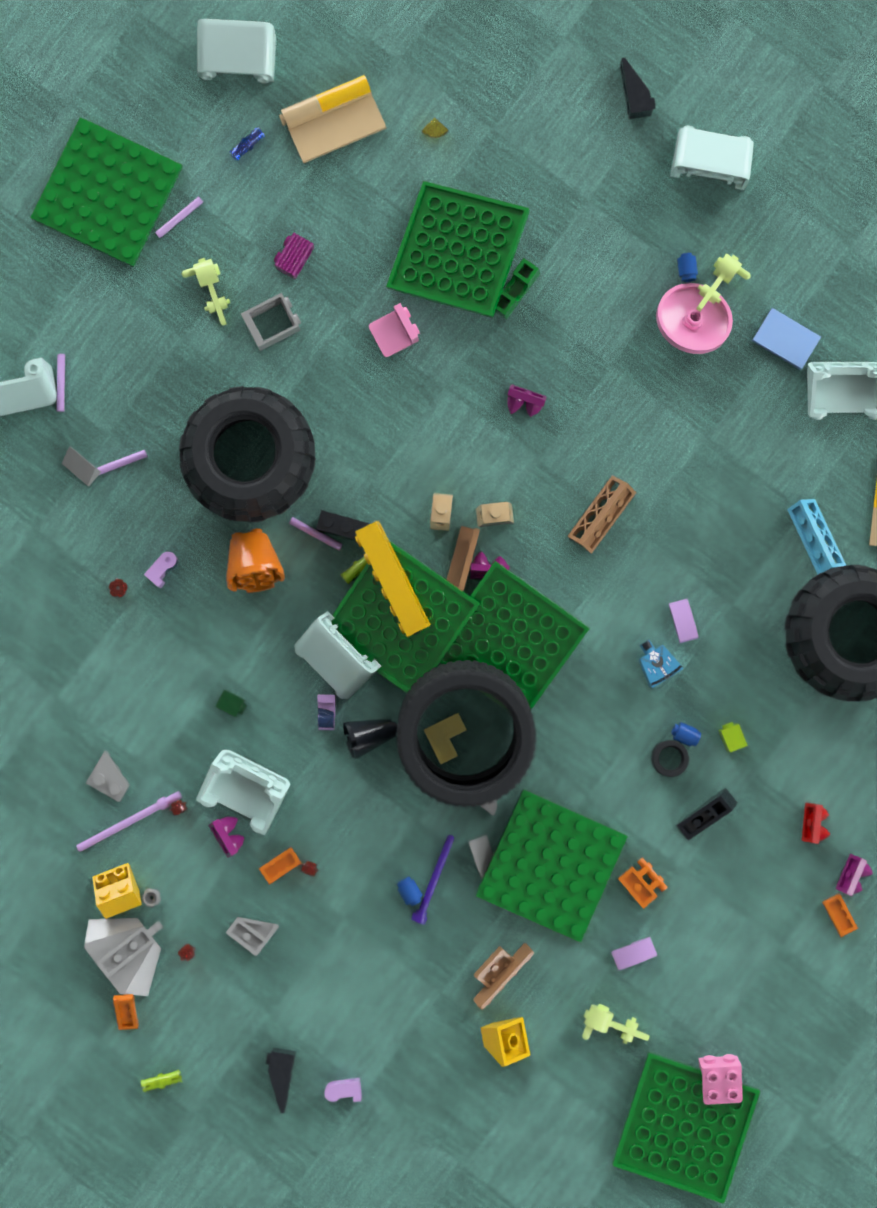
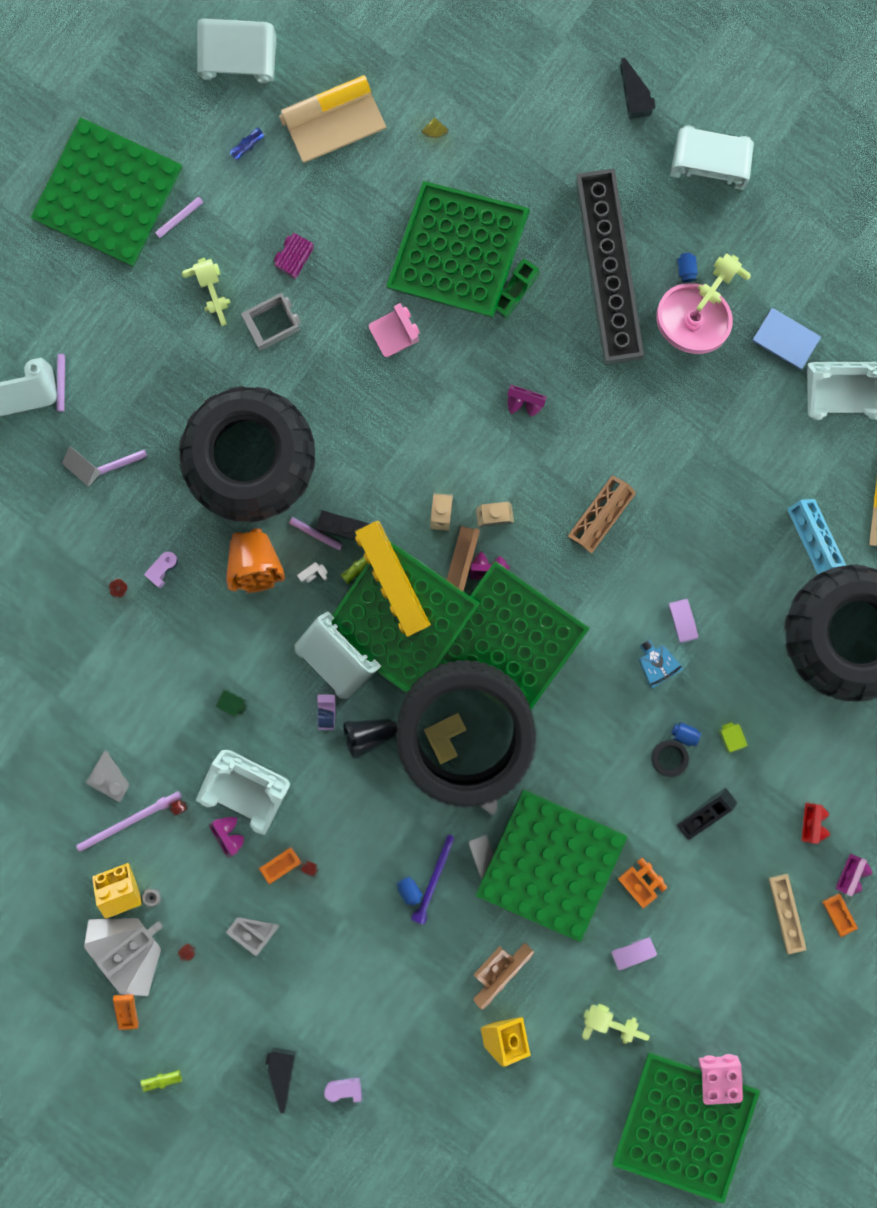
none -> white bracket [297,562,328,583]
none -> dark grey brick [575,168,644,366]
none -> tan tile [768,874,807,955]

